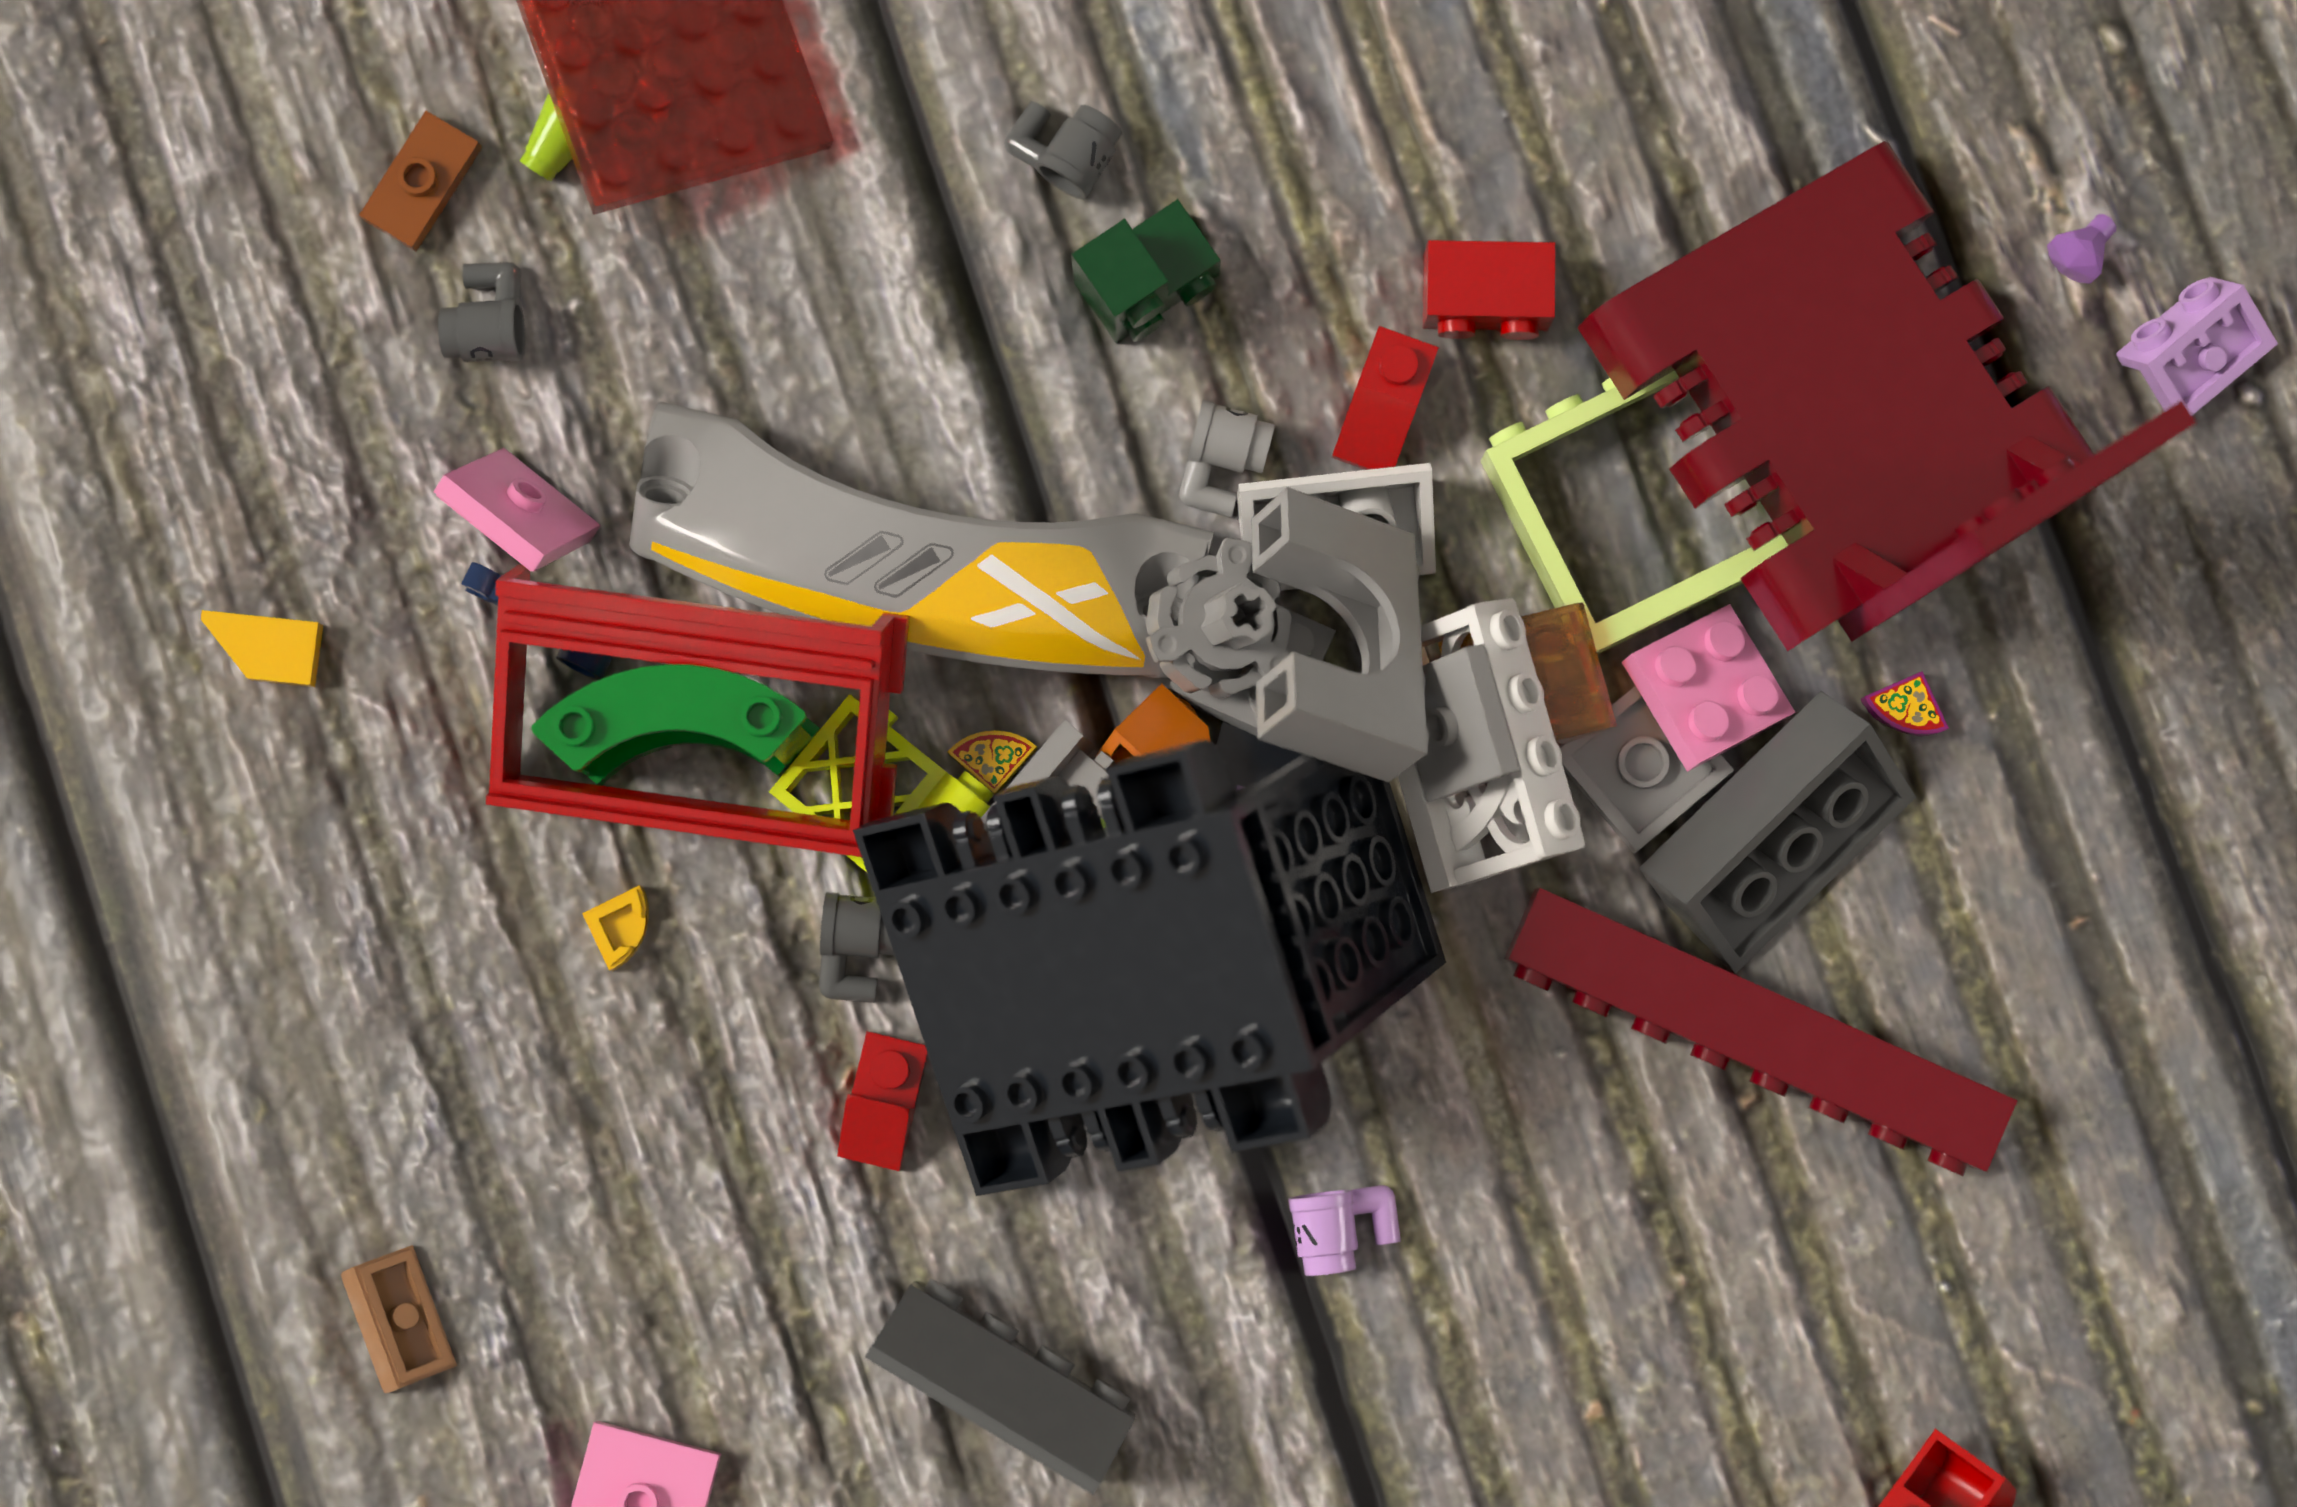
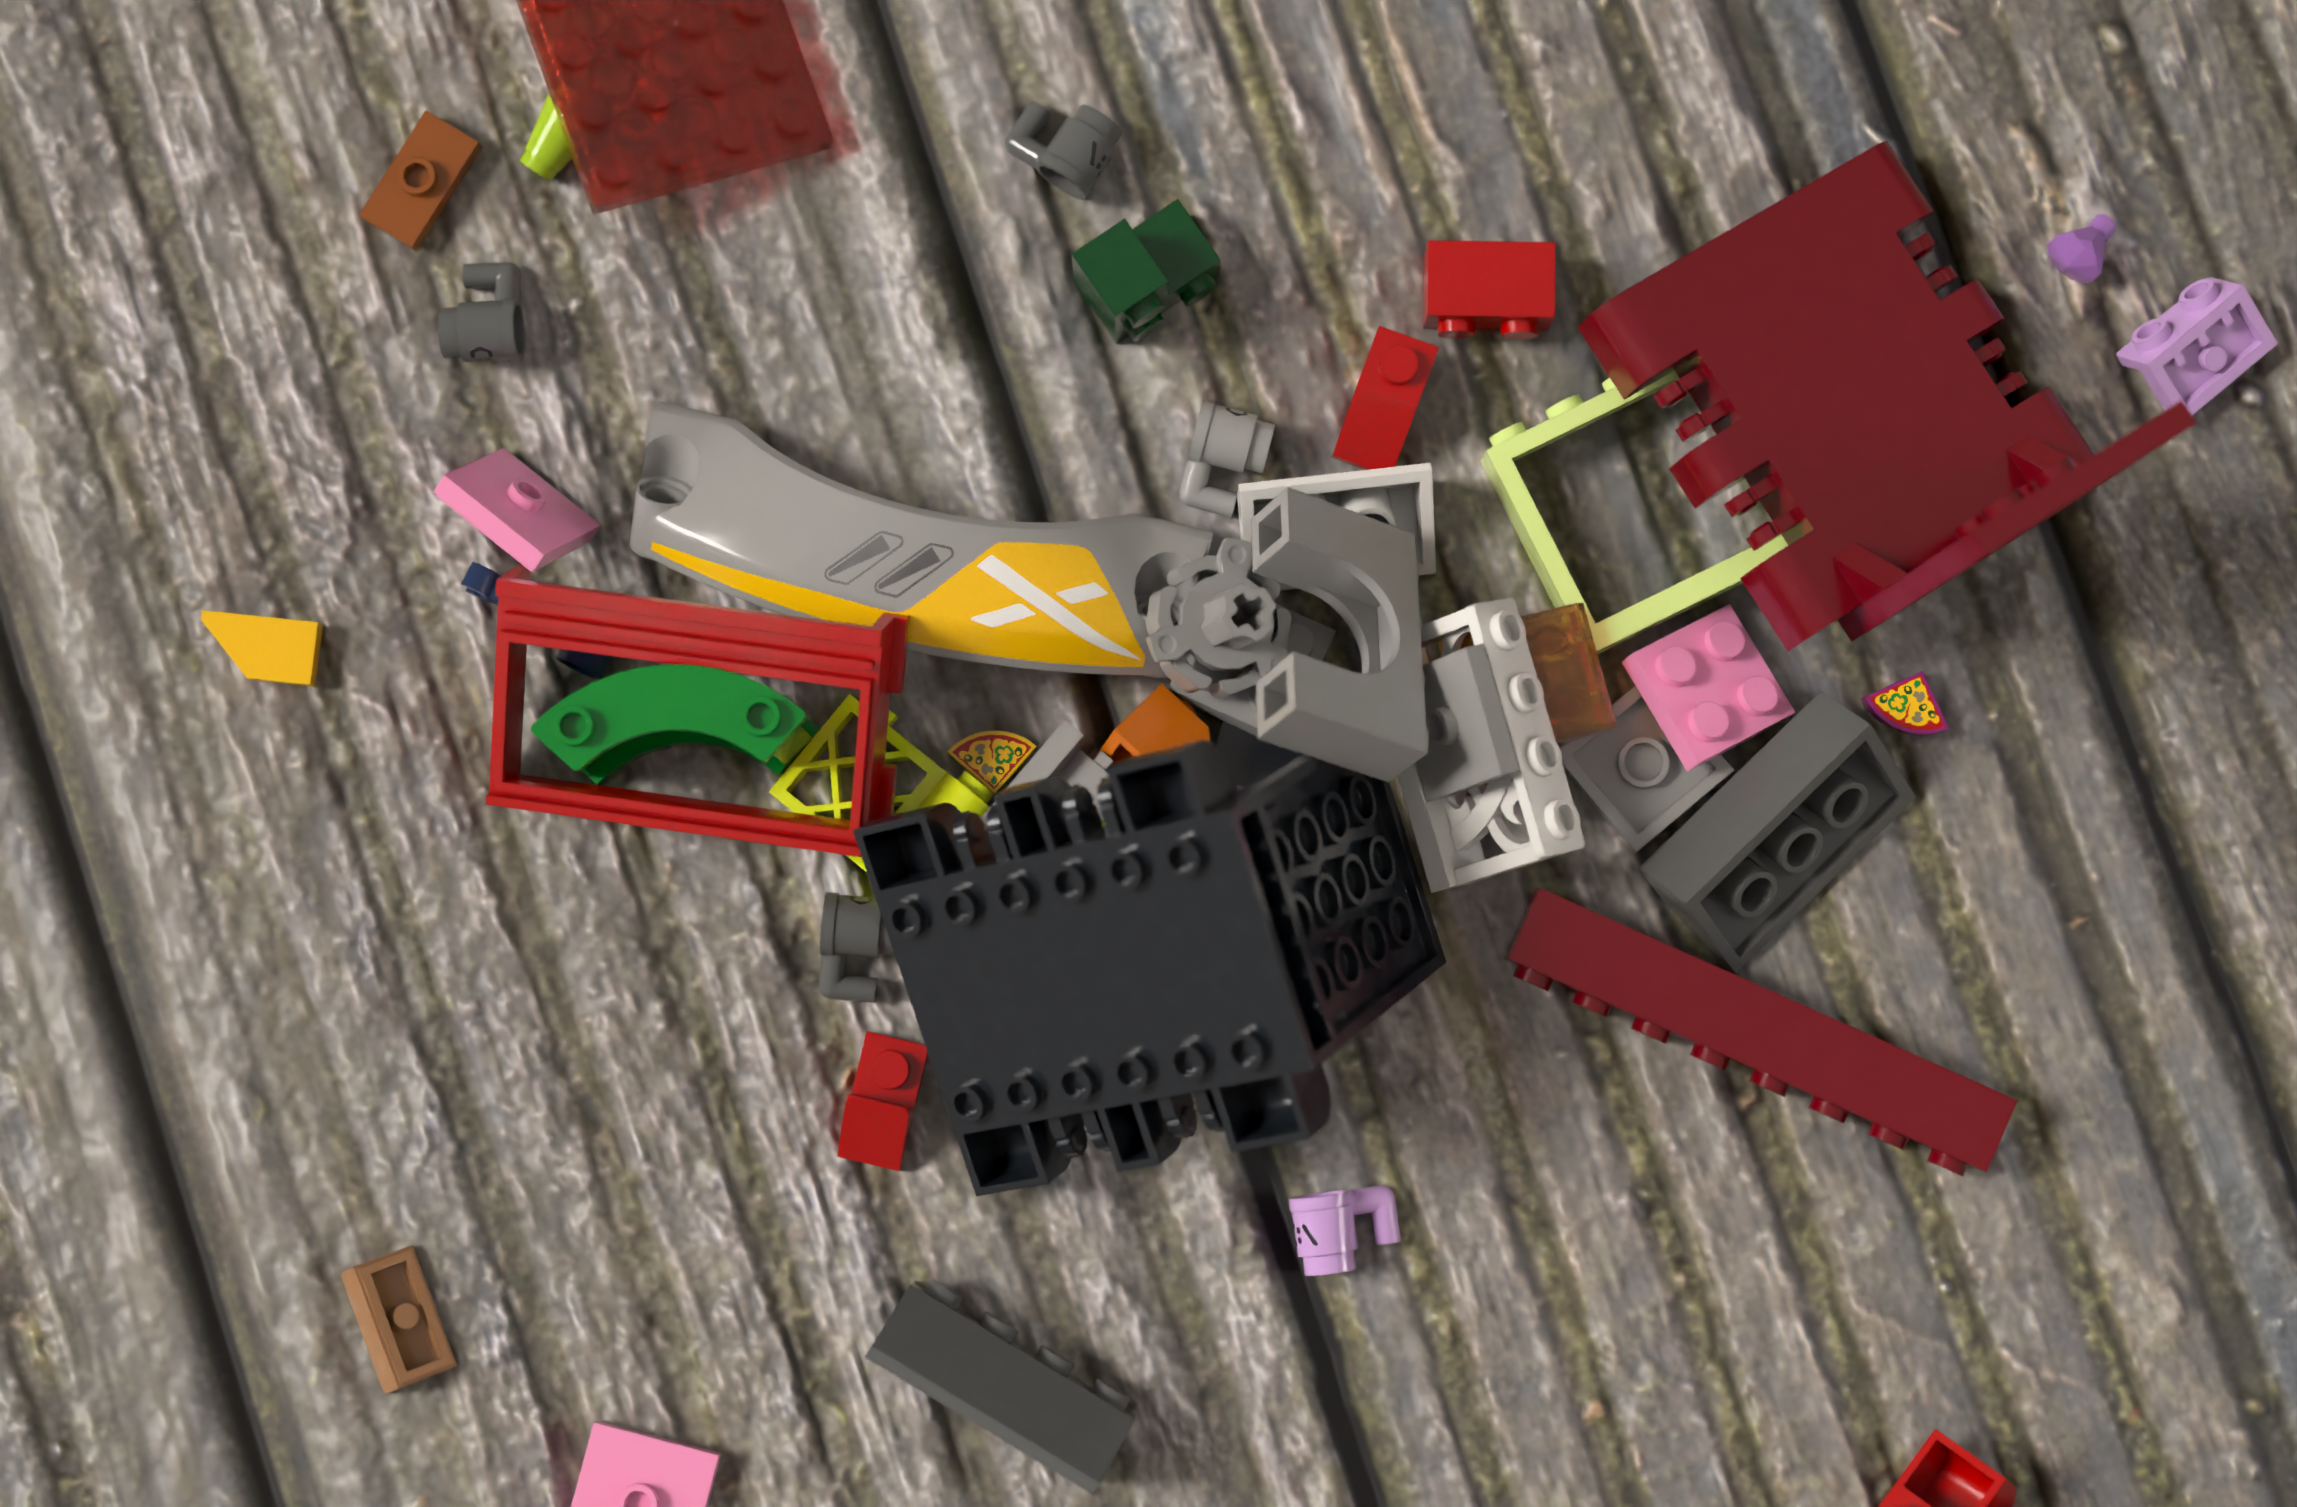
yellow tile [582,885,649,972] -> none

